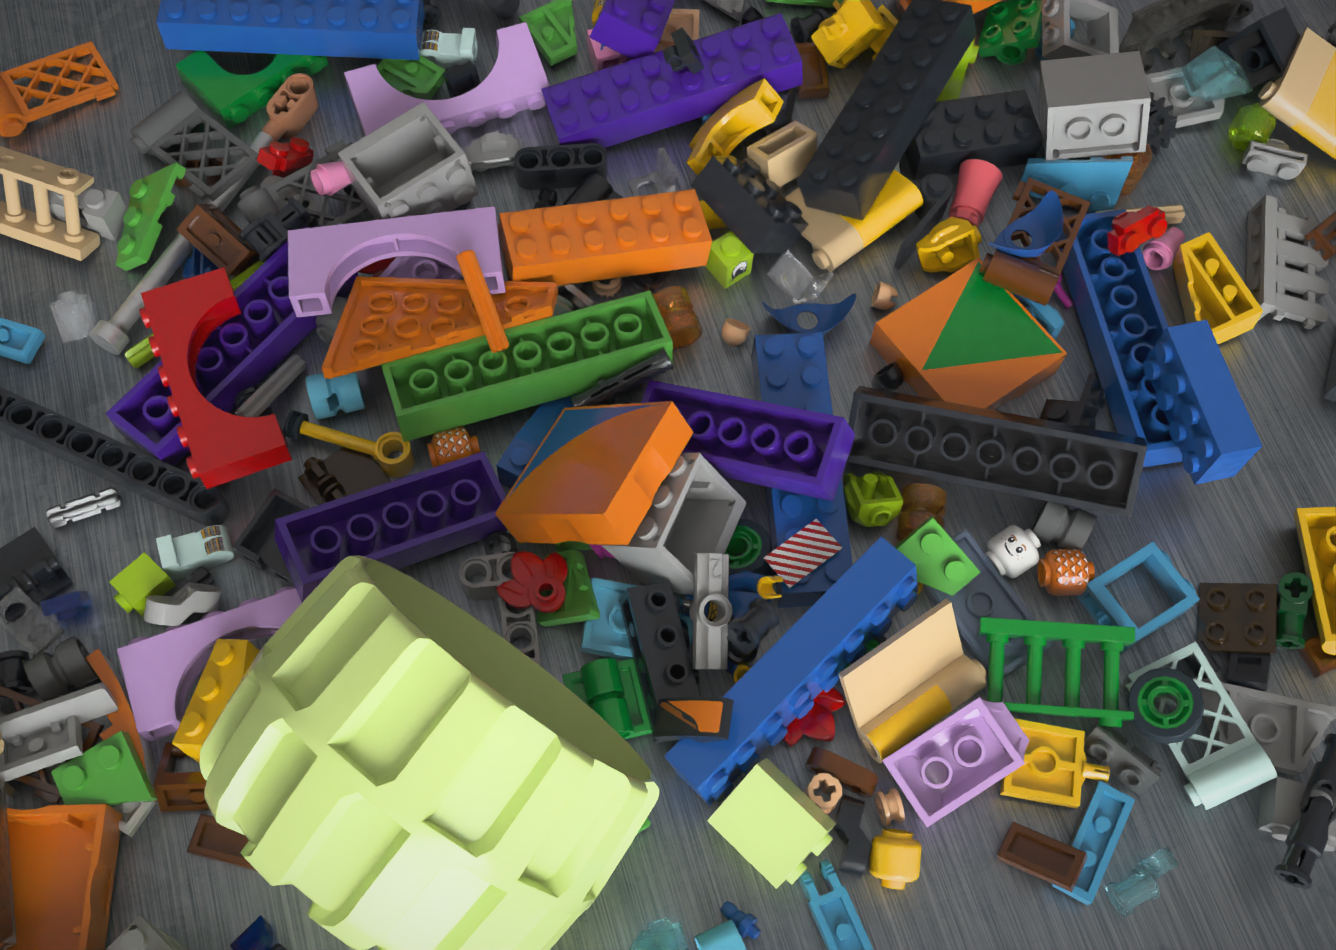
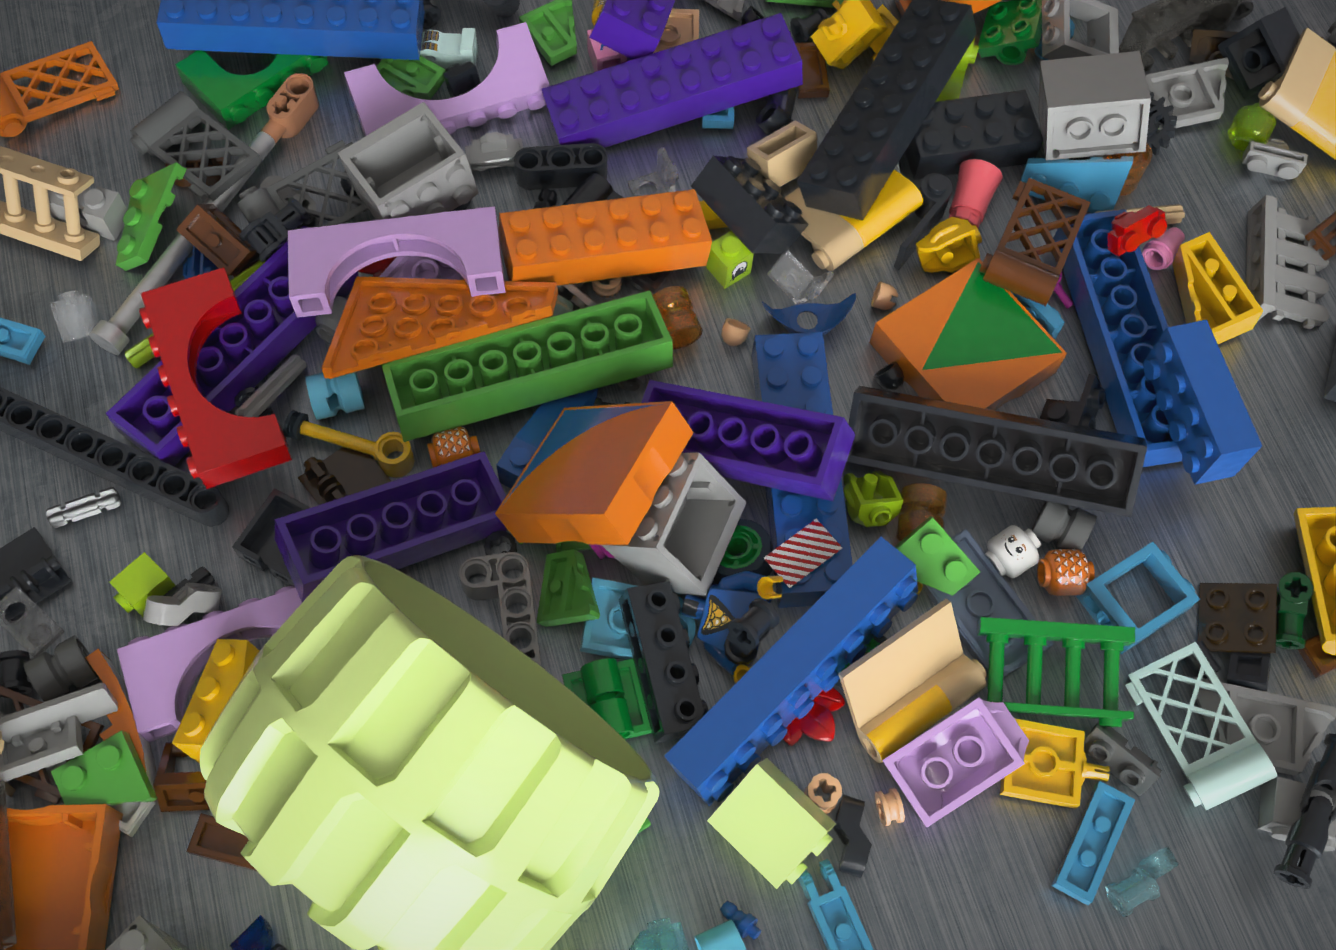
clear blue plate [40,591,91,621] -> none
light aqua leg [156,525,234,581] -> none
red piece [257,137,314,179] -> none
bright pink cone [310,161,351,196] -> none
orange axle [456,250,509,353] -> none
red plate [496,551,568,613] -> none
black pin [571,348,674,407] -> none
slope [652,697,734,743] -> none
black tile [662,28,704,74] -> none
yellow arch [686,78,784,176] -> none
light grey piece [689,553,732,669] -> none
reddish brown beam [805,747,879,798] -> none
yellow head [869,828,922,889] -> none
blue piece [988,190,1064,257] -> none
reddish brown tile [997,822,1088,892] -> none
wheel [1128,667,1204,744] -> none
clear light blue slope [1181,46,1253,102] -> none

